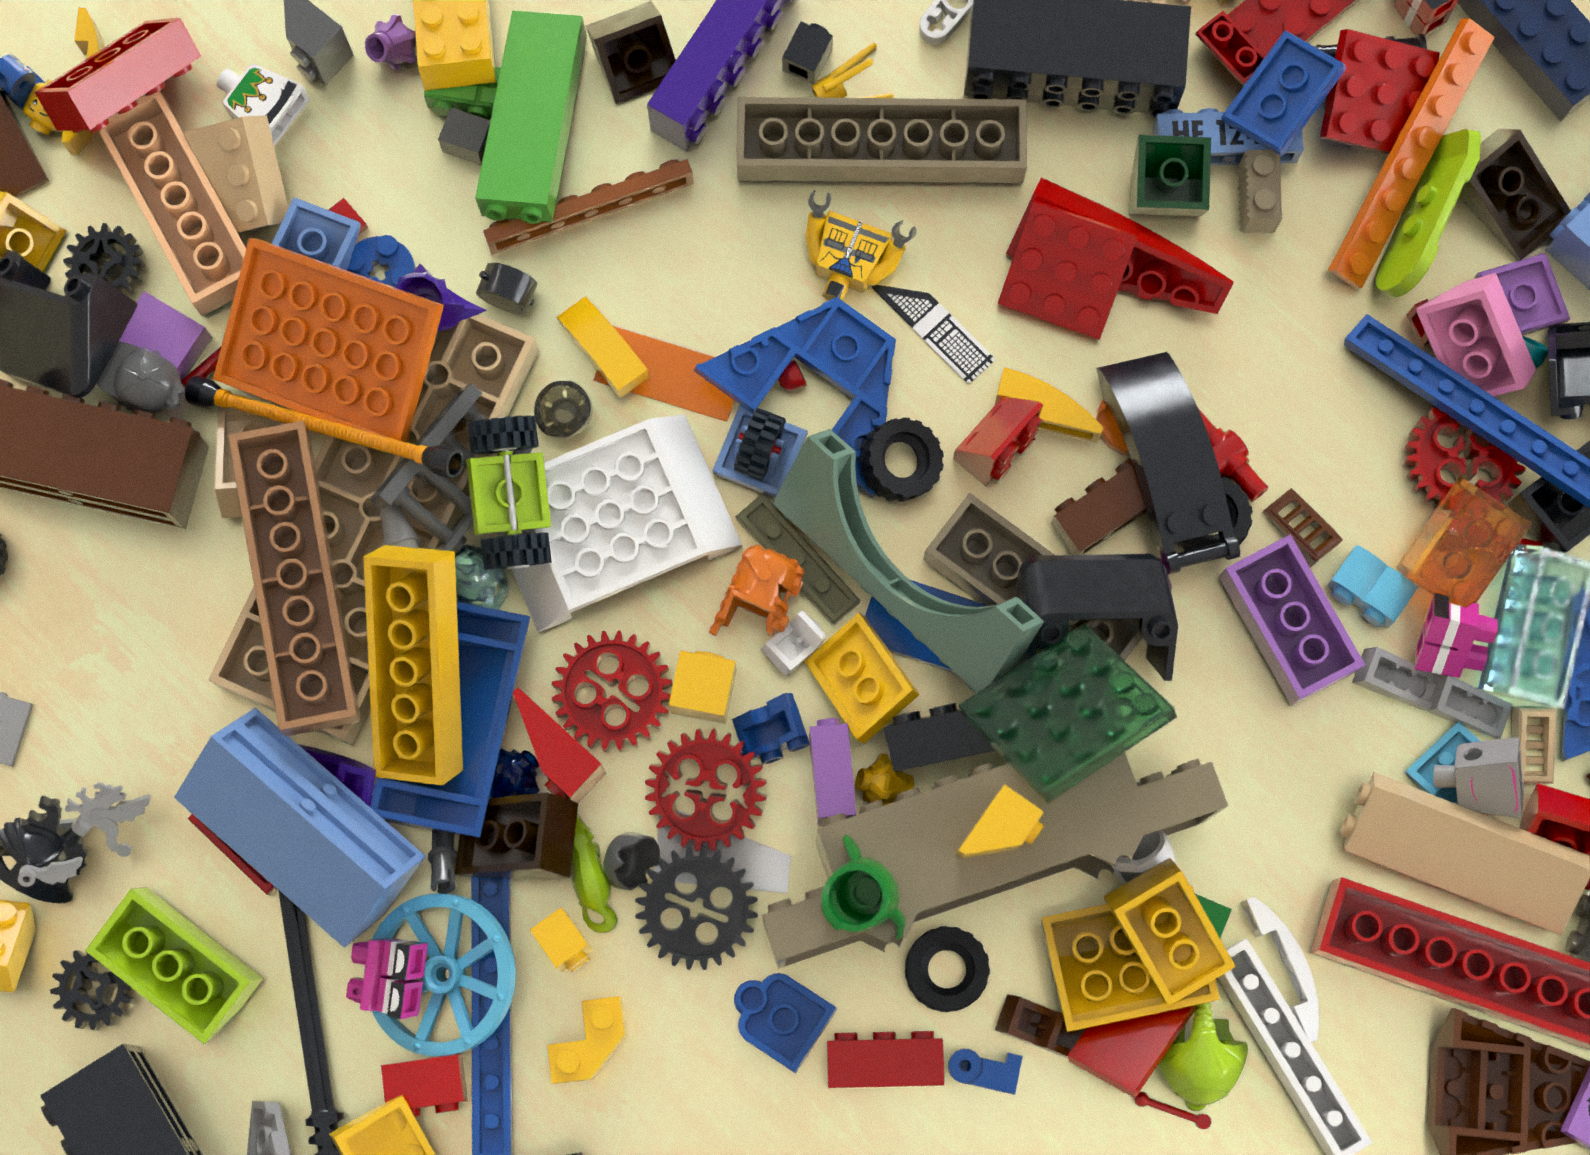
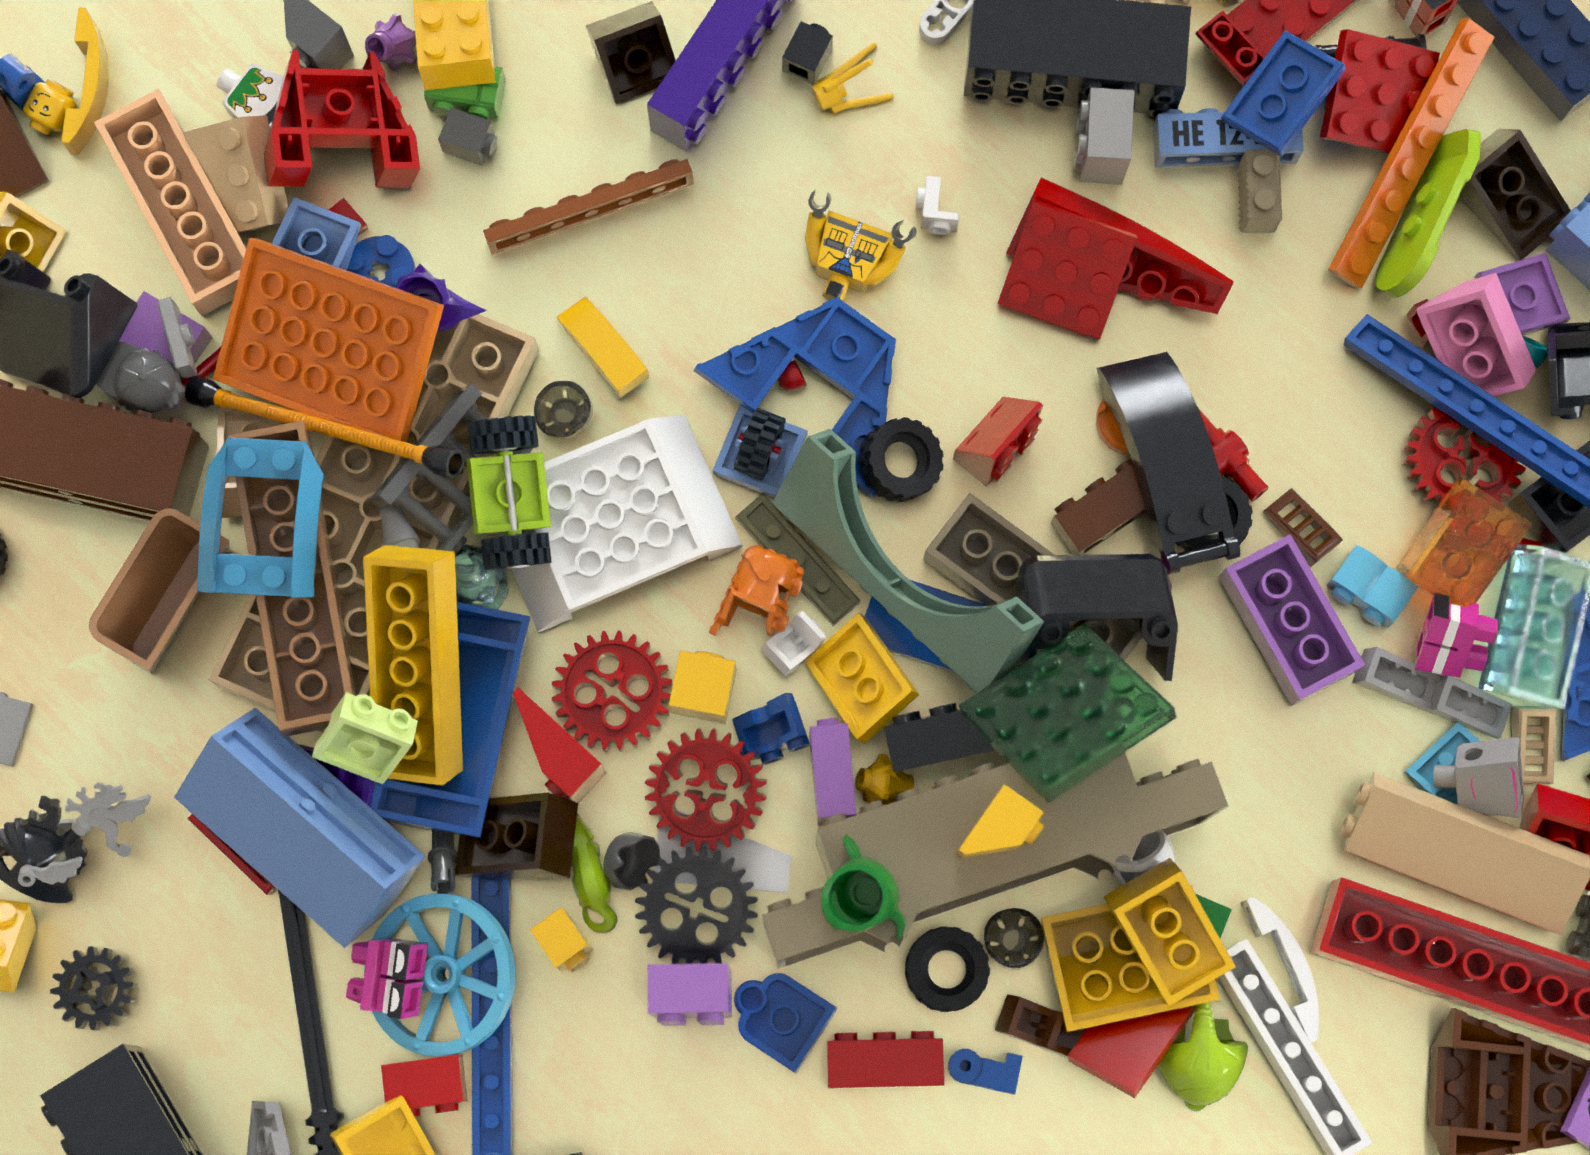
brick [34,18,201,133] -> none
black gear [63,223,146,293] -> none
lime slope [85,887,264,1044] -> none
bright green brick [475,10,587,224] -> none
black piece [476,262,537,314] -> none
clear blue rock [490,748,540,798] -> none
yellow brick [547,996,627,1084] -> none
orange sticker [593,326,734,422] -> none
dark tan brick [737,97,1027,183] -> none
sticker [872,285,995,384] -> none
yellow slope [995,367,1103,443] -> none
dark green slope [1130,135,1211,217] -> none
red hinge [1134,1092,1211,1129] -> none
none -> medium nougat windscreen [89,508,230,674]
none -> light grey plate [157,297,198,379]
none -> dark azure wedge [197,437,324,598]
none -> red wedge [264,50,420,188]
none -> yellowish green plate [312,692,418,784]
none -> medium lavender brick [648,963,732,1026]
none -> white bracket [916,176,959,235]
none -> clear smoke helmet [984,908,1044,970]
none -> light grey brick [1074,88,1134,185]

